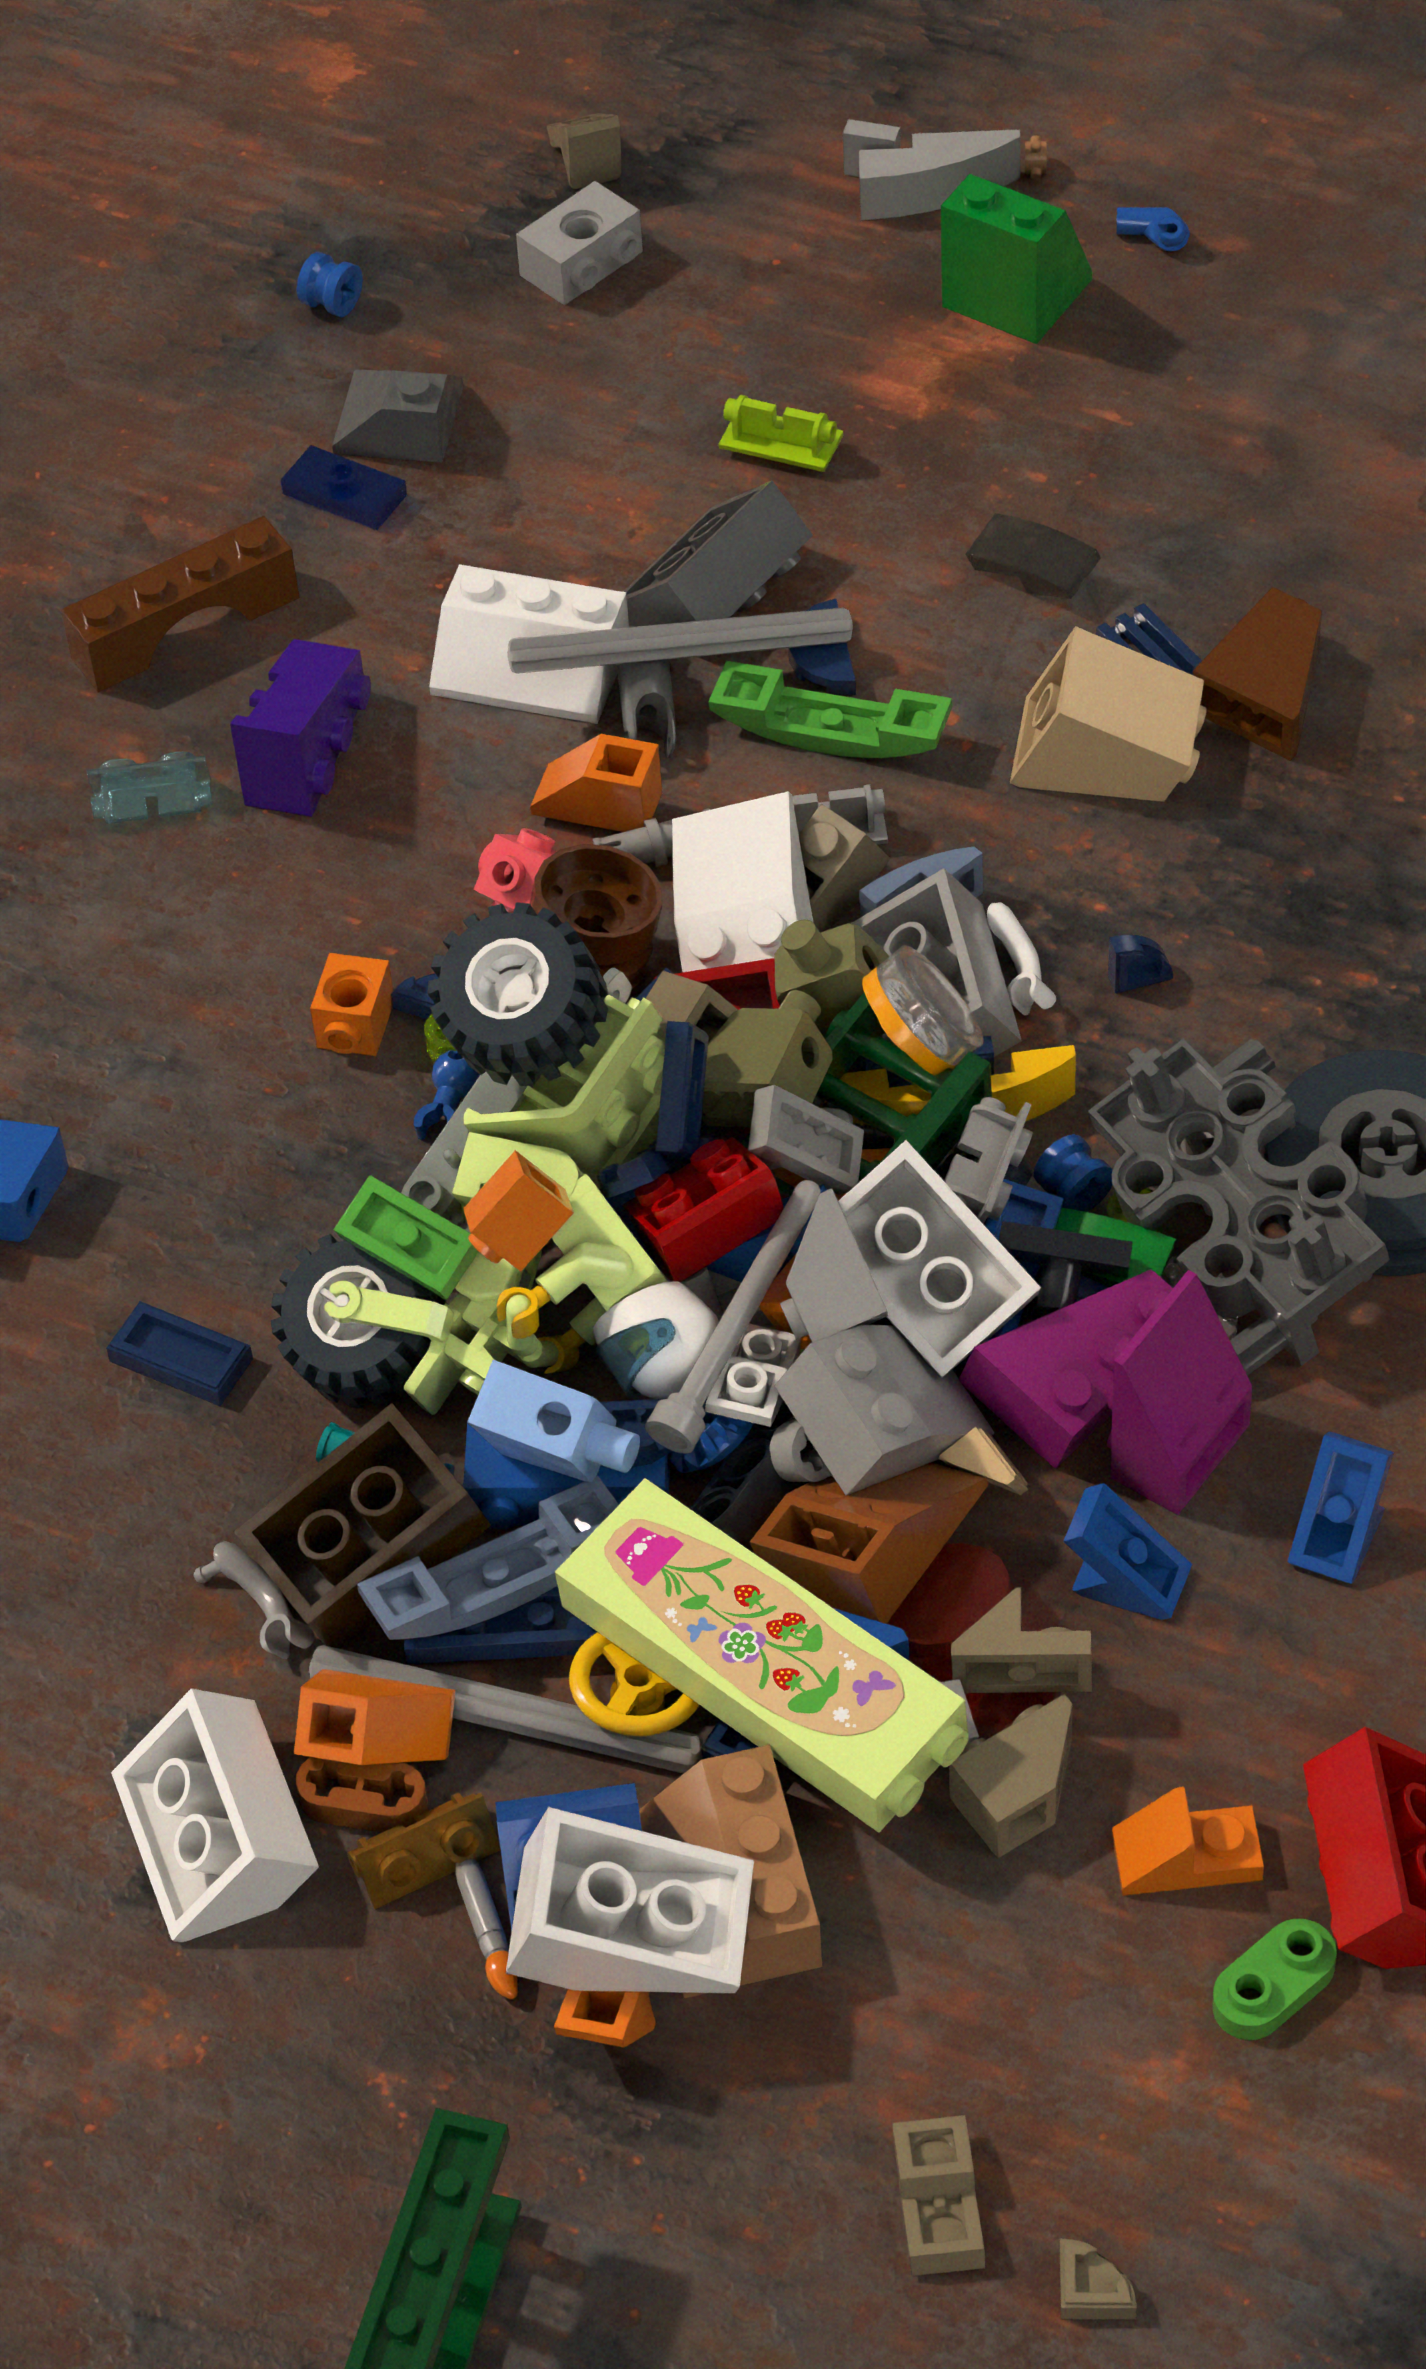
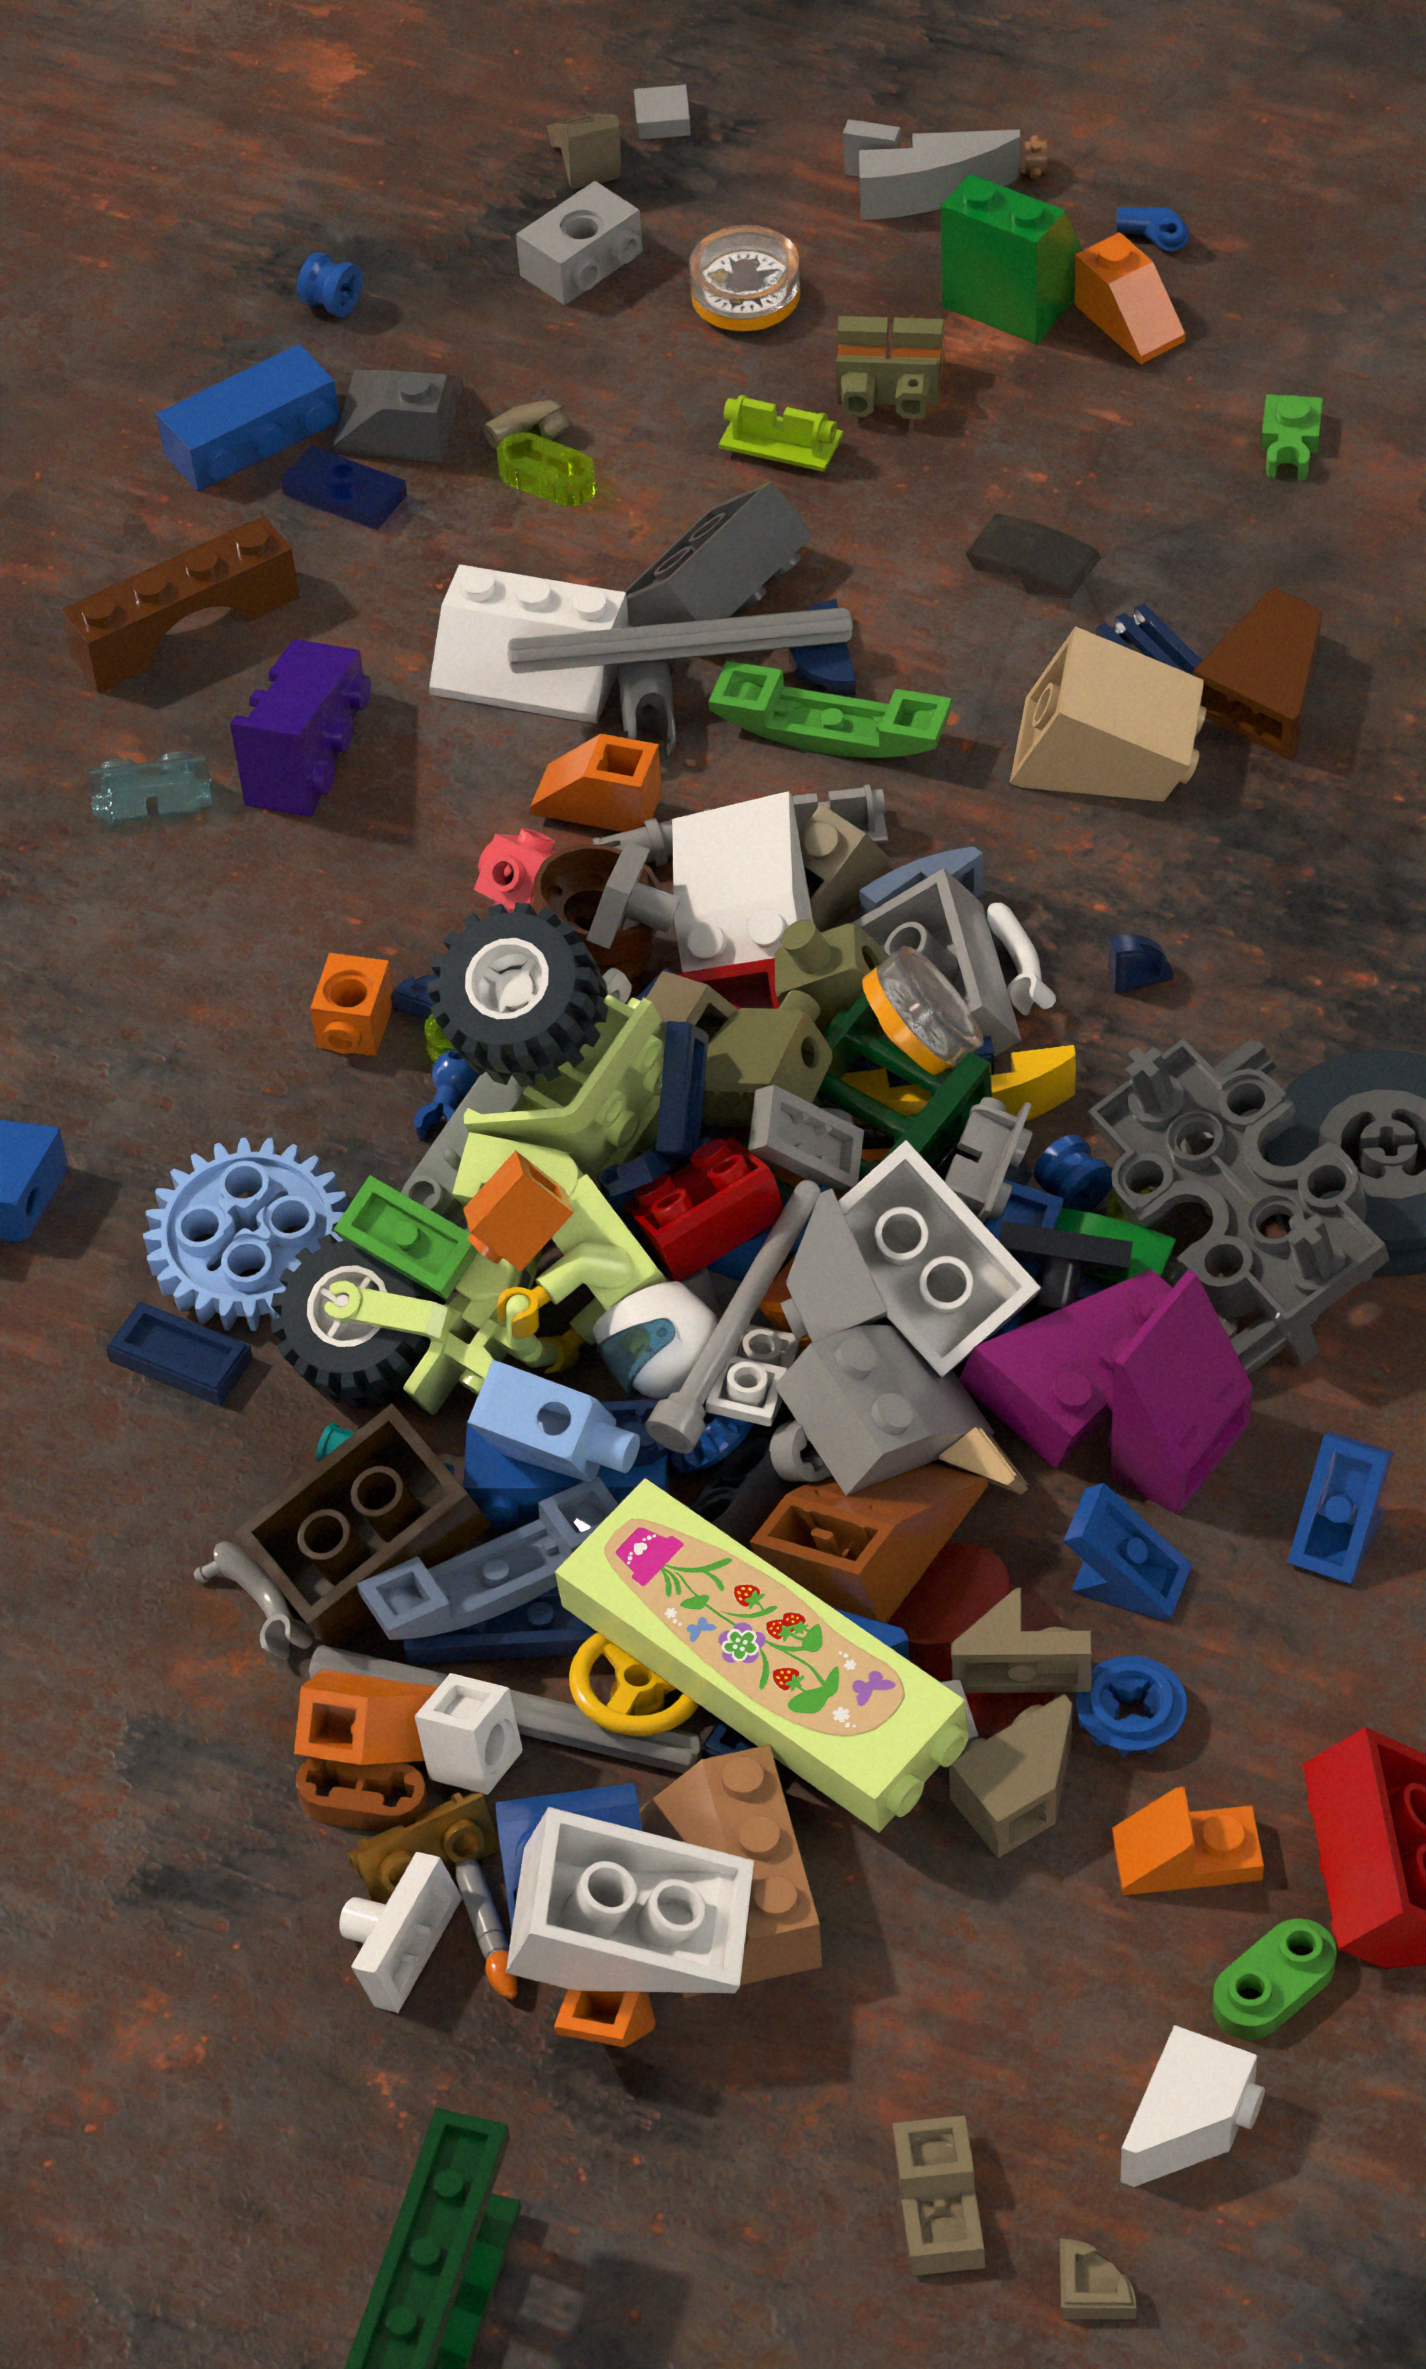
white slope [111,1688,319,1942] -> none
none -> light blue gear [143,1138,349,1331]
none -> blue brick [156,344,340,492]
none -> white tile [339,1852,462,2013]
none -> white brick [415,1673,523,1795]
none -> dark tan arm [483,399,569,449]
none -> clear neon green beam [497,432,596,506]
none -> light grey tile [586,841,681,949]
none -> light grey tile [634,85,691,140]
none -> clear piece [689,225,800,331]
none -> olive hips [836,316,945,419]
none -> orange slope [1074,232,1185,365]
none -> blue gear [1076,1656,1187,1758]
none -> white slope [1120,2025,1265,2187]
none -> bright green plate [1261,394,1323,480]

